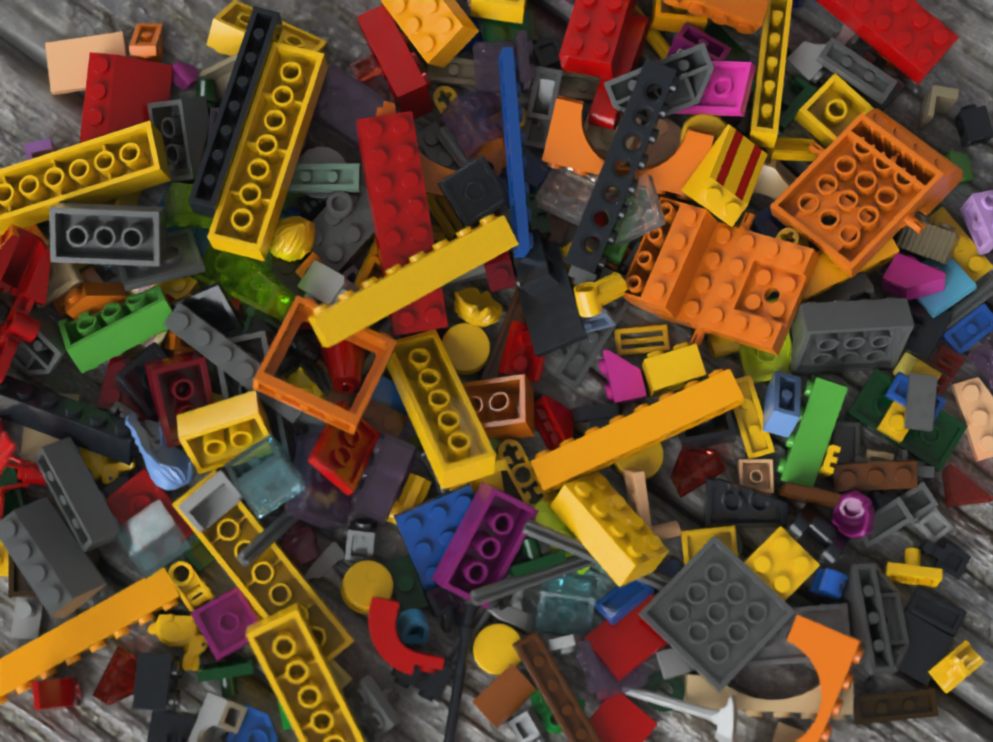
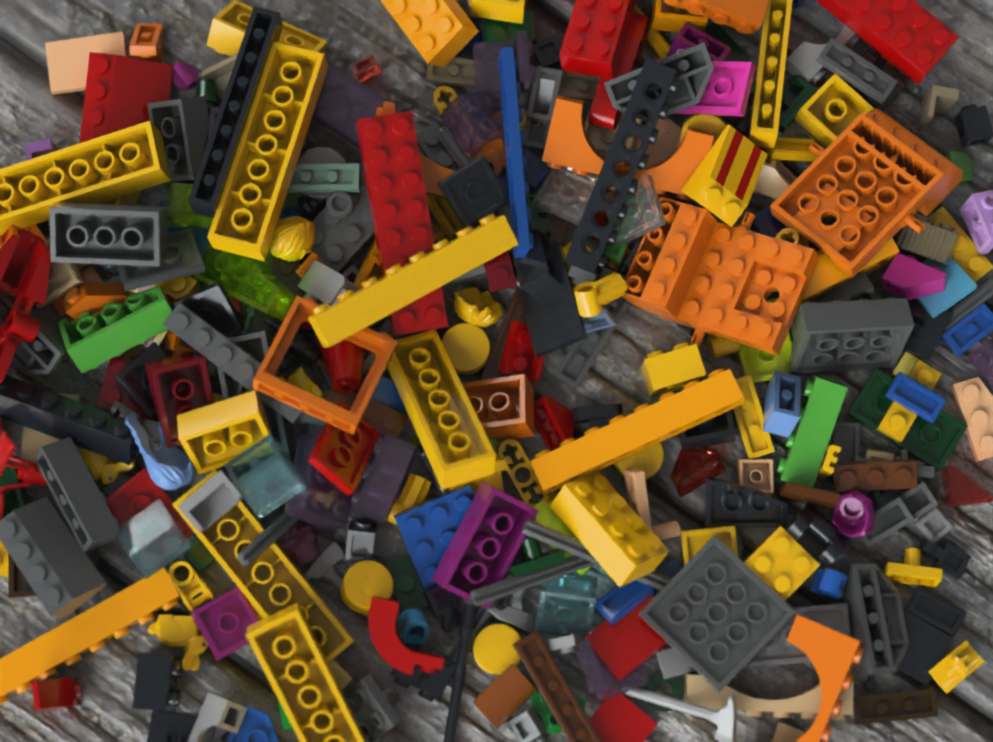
light grey tile [11,597,45,640] -> none
clear red slope [92,646,137,706] -> none
dark green tile [197,657,255,697] -> none
red wedge [356,5,433,120] -> none
dark pink slope [598,350,647,404] -> none
yellow tile [614,324,670,357] -> none
flat silver tile [903,373,938,432] -> none
clear red slope [929,345,966,396] -> none

